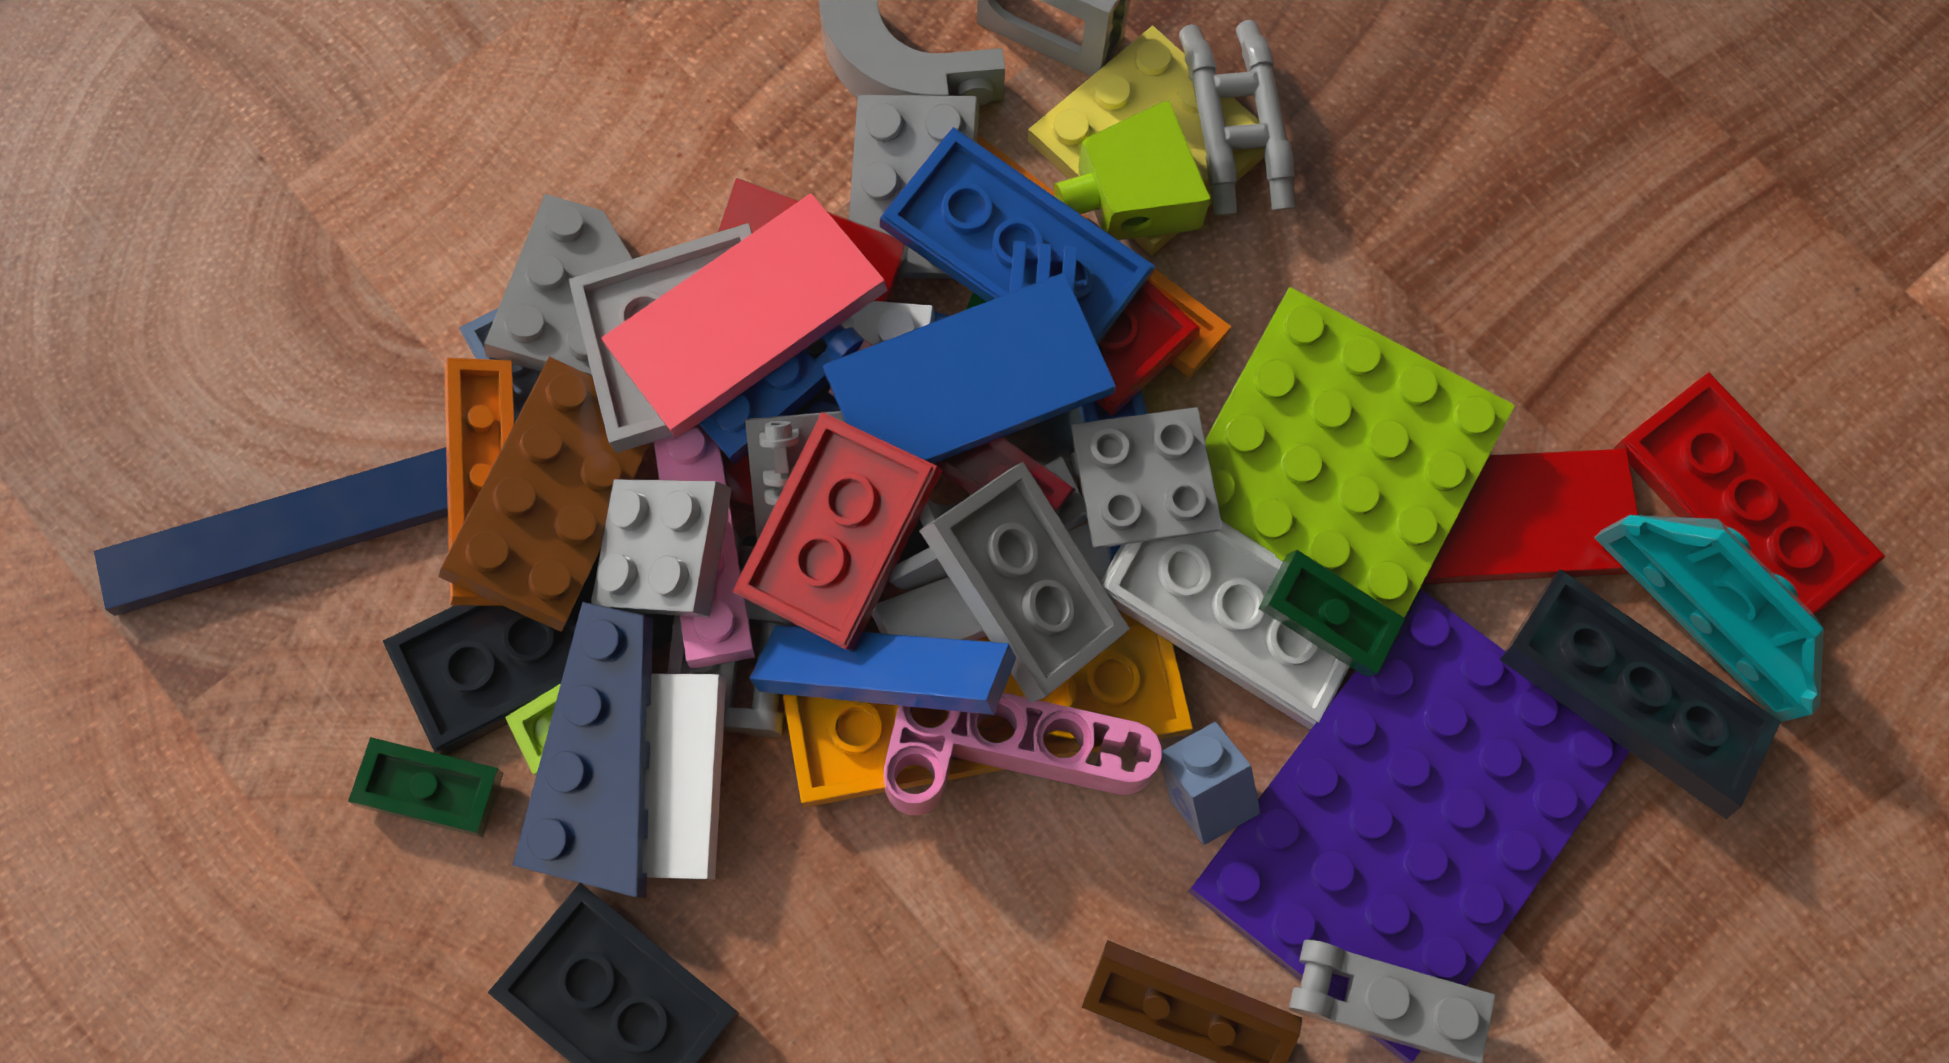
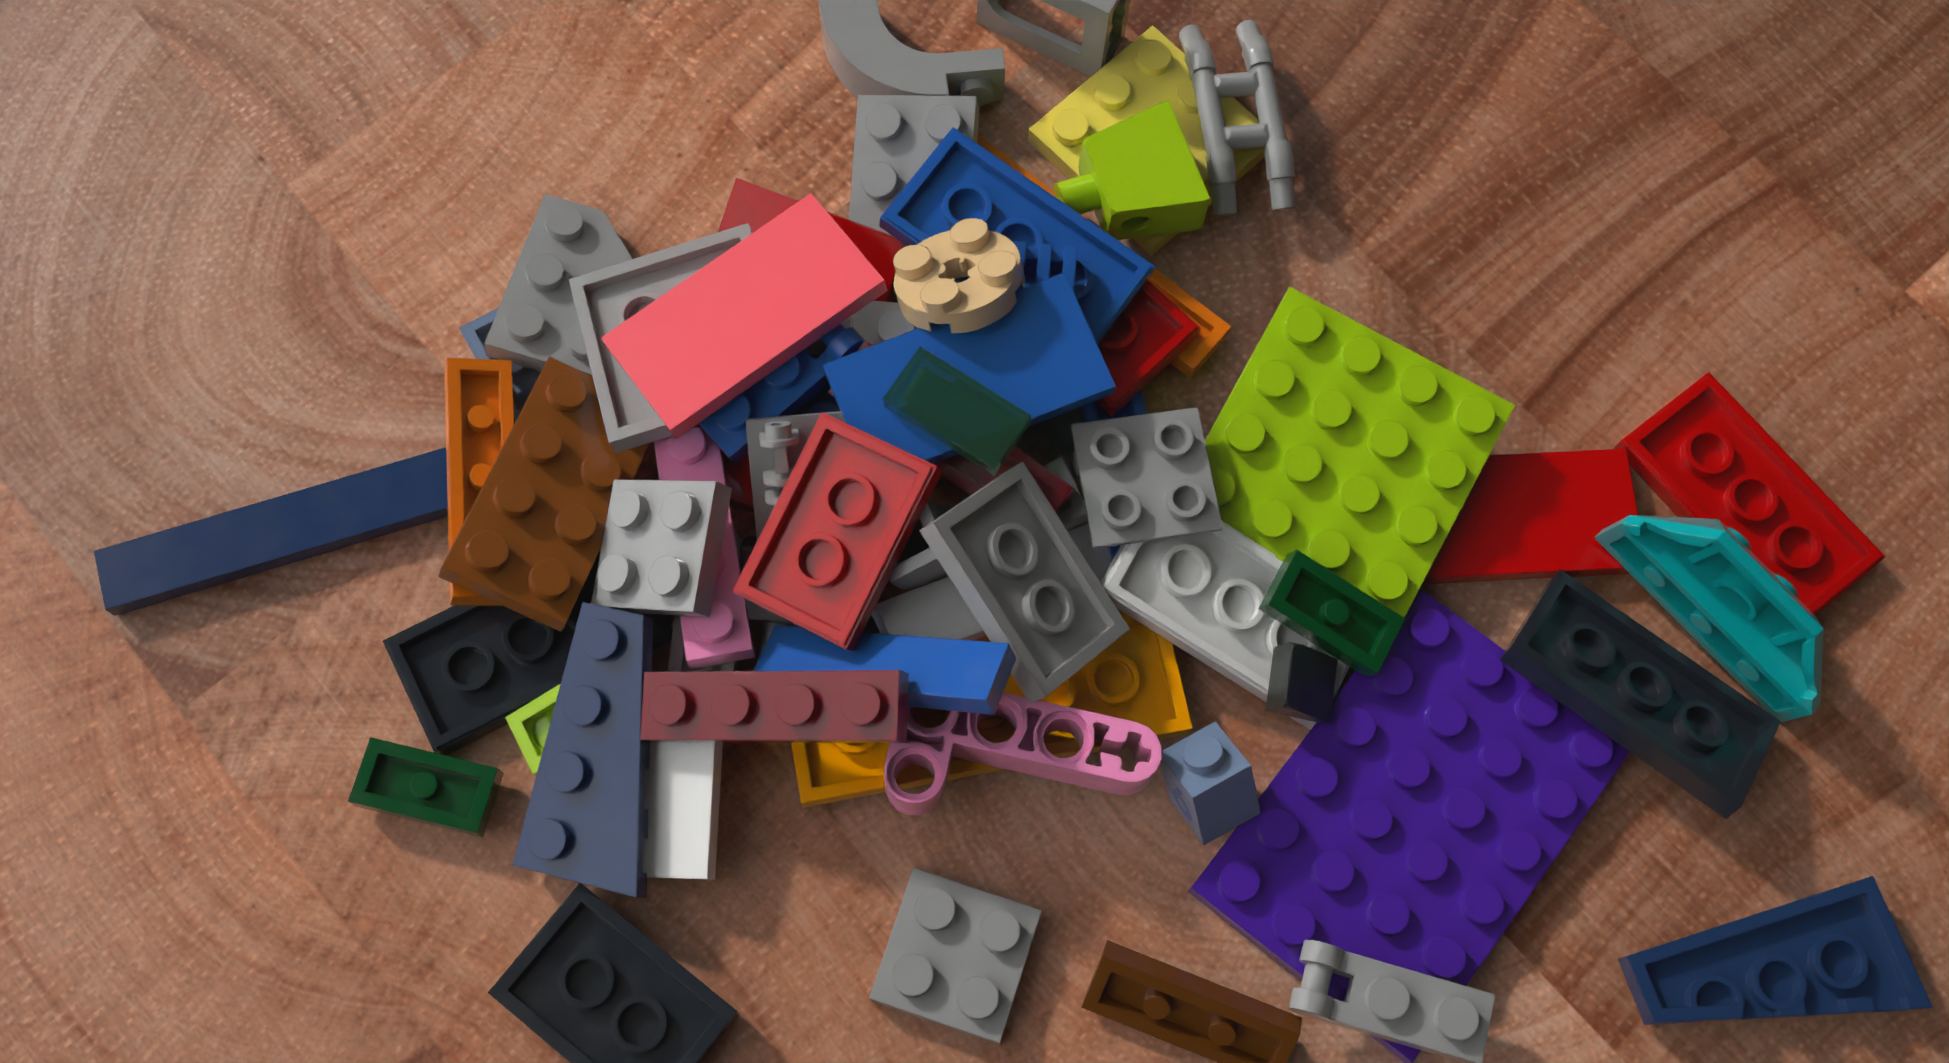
none -> dark red plate [640,670,909,743]
none -> light grey plate [869,868,1042,1045]
none -> clear green tile [883,346,1031,476]
none -> tan plate [893,218,1025,333]
none -> pearl dark grey slope [1265,642,1338,724]
none -> dark blue wing [1618,876,1933,1025]

